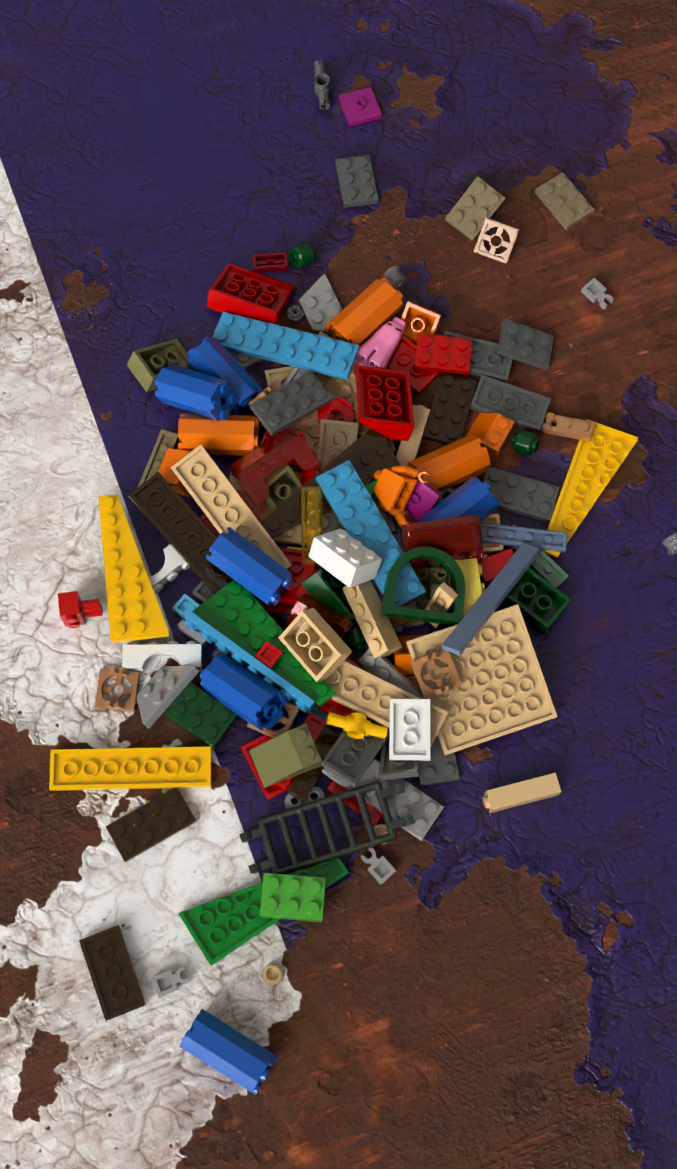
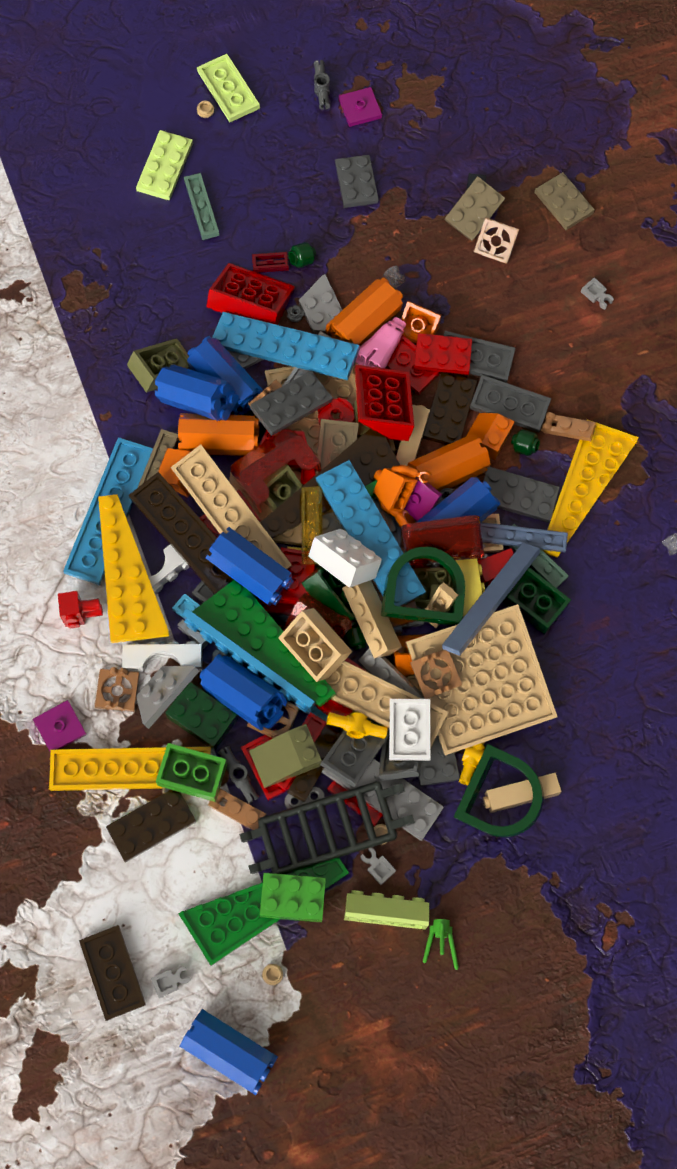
red plate [255,641,283,670] -> none
dark grey plate [497,318,554,370] -> none
none -> magenta plate [33,700,87,752]
none -> dark azure plate [63,437,153,585]
none -> yellowish green plate [136,130,193,201]
none -> bright green brick [156,743,227,802]
none -> sand green plate [184,173,219,240]
none -> yellowish green plate [197,54,260,122]
none -> tan plate [197,100,214,118]
none -> medium nougat plate [207,788,266,830]
none -> dark grey pin [218,746,259,804]
none -> yellowish green slope [344,890,429,930]
none -> bright green plant [423,919,459,970]
none -> dark green window [454,744,544,837]
none -> yellow pin [459,742,485,785]

